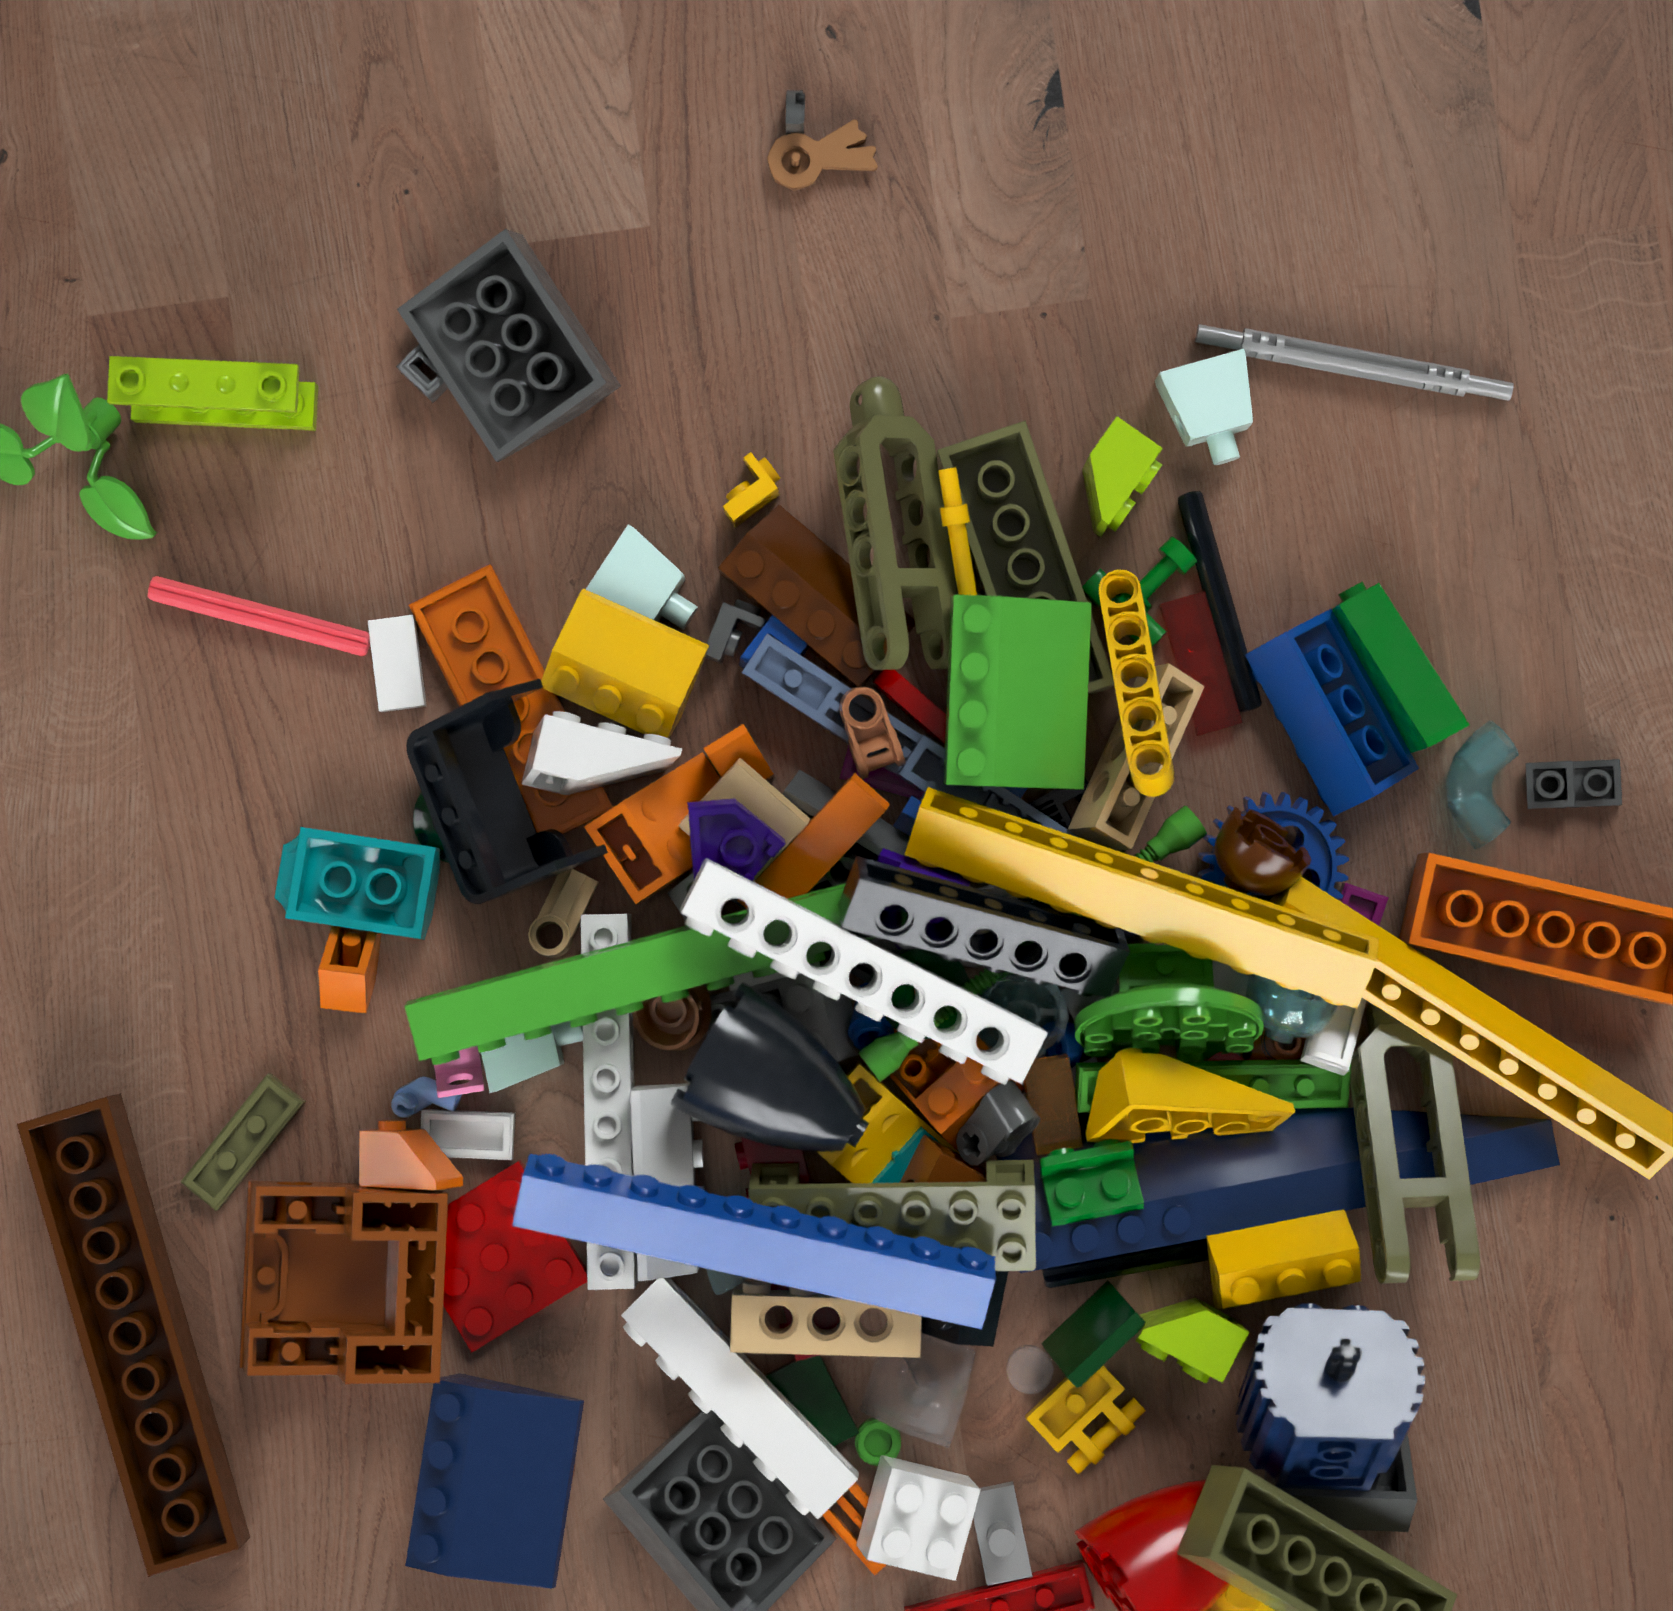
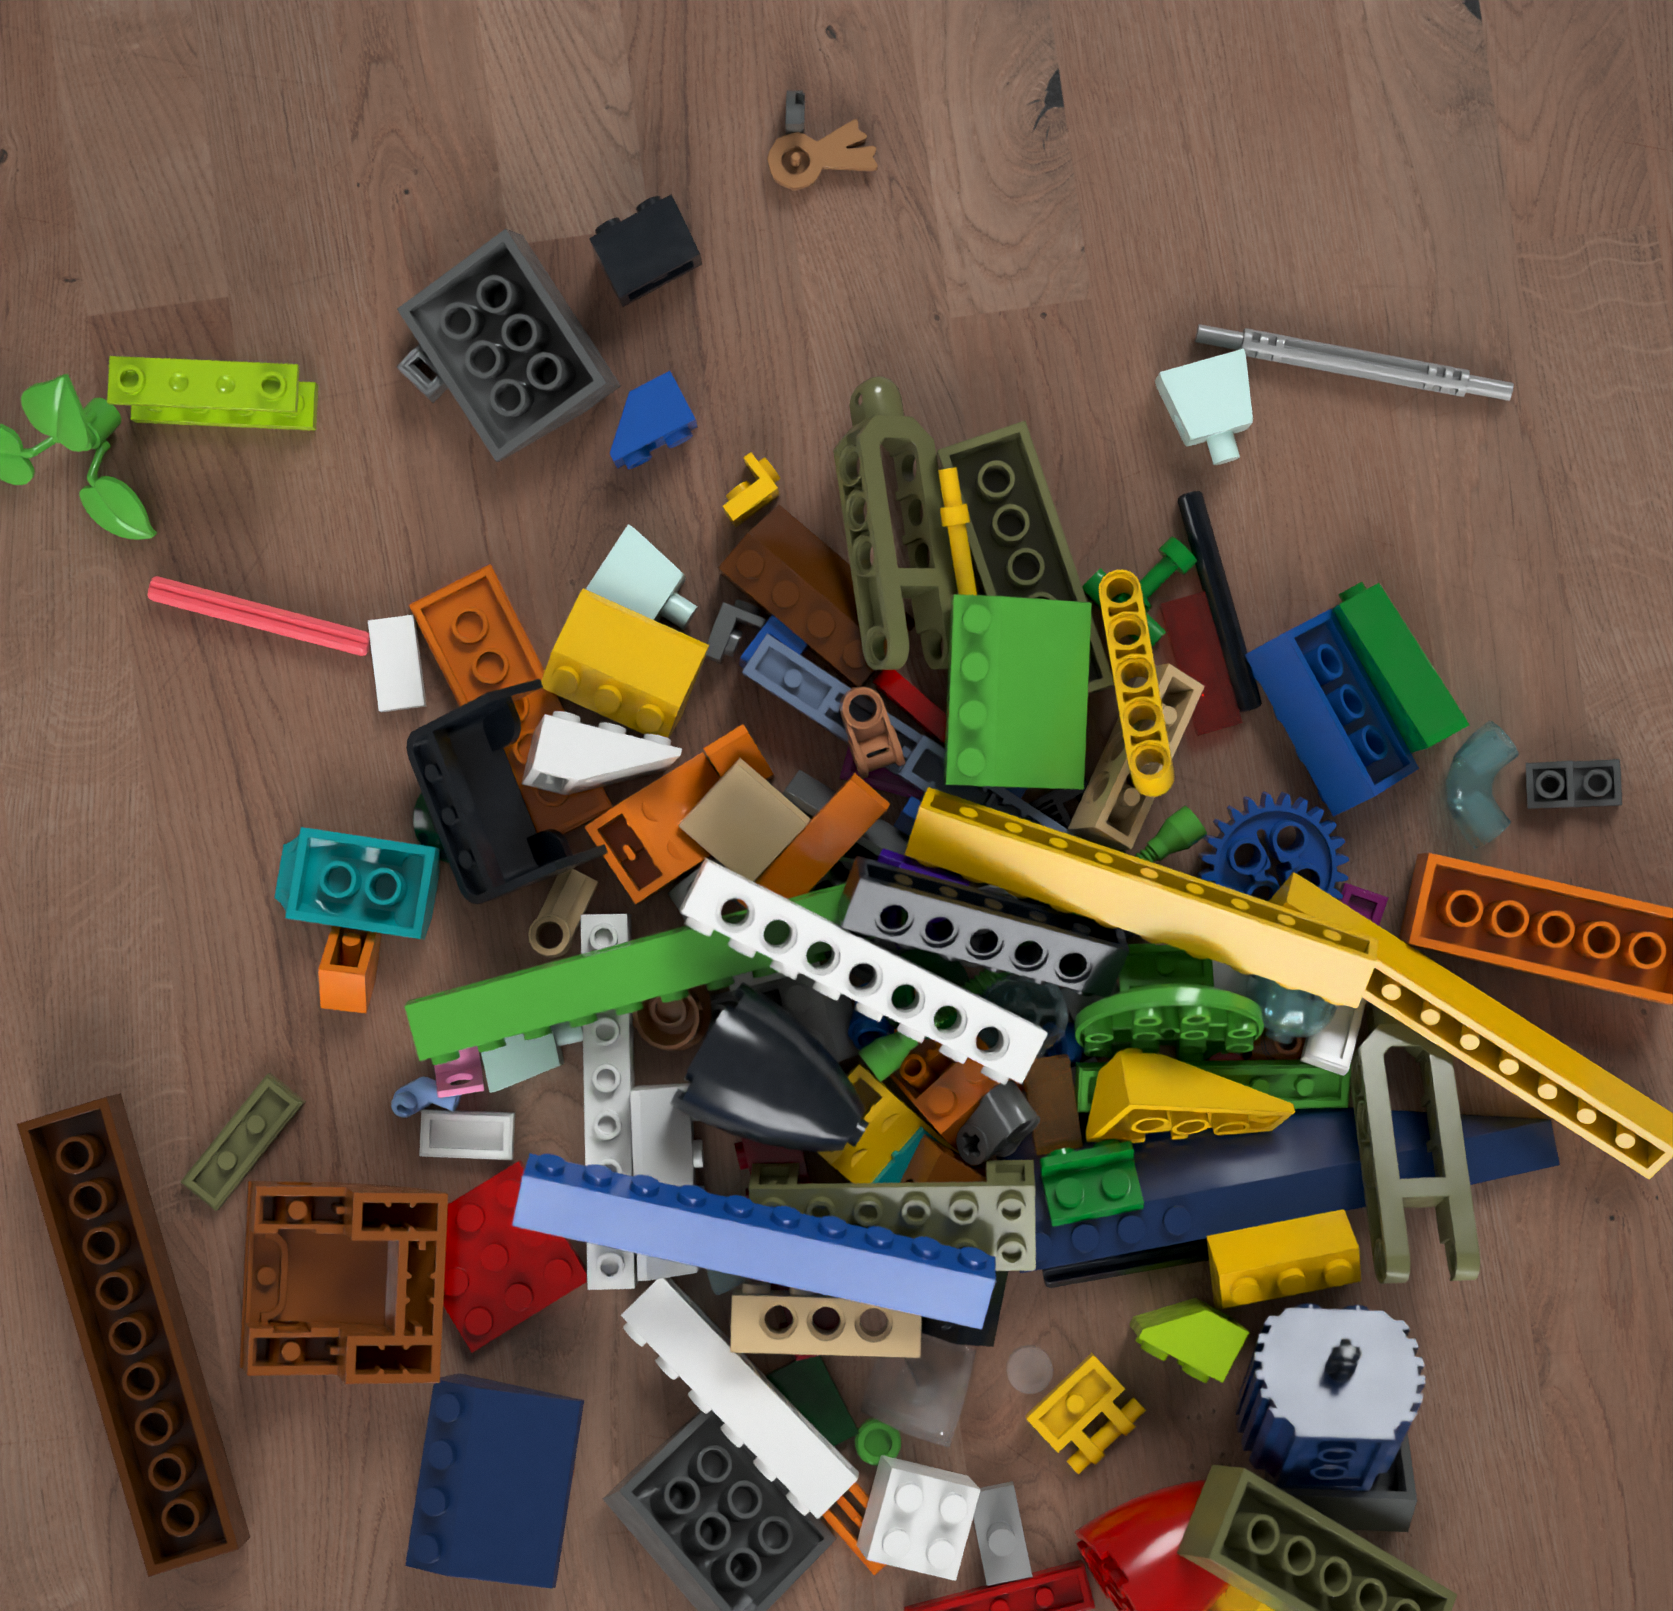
orange slope [359,1120,463,1190] -> none
dark purple plate [688,799,786,881] -> none
dark green tile [1041,1280,1146,1388] -> none
lime slope [1082,416,1163,537] -> none
reddish brown cylinder [1214,807,1311,896] -> none
none -> black slope [589,194,702,307]
none -> blue slope [610,371,698,469]

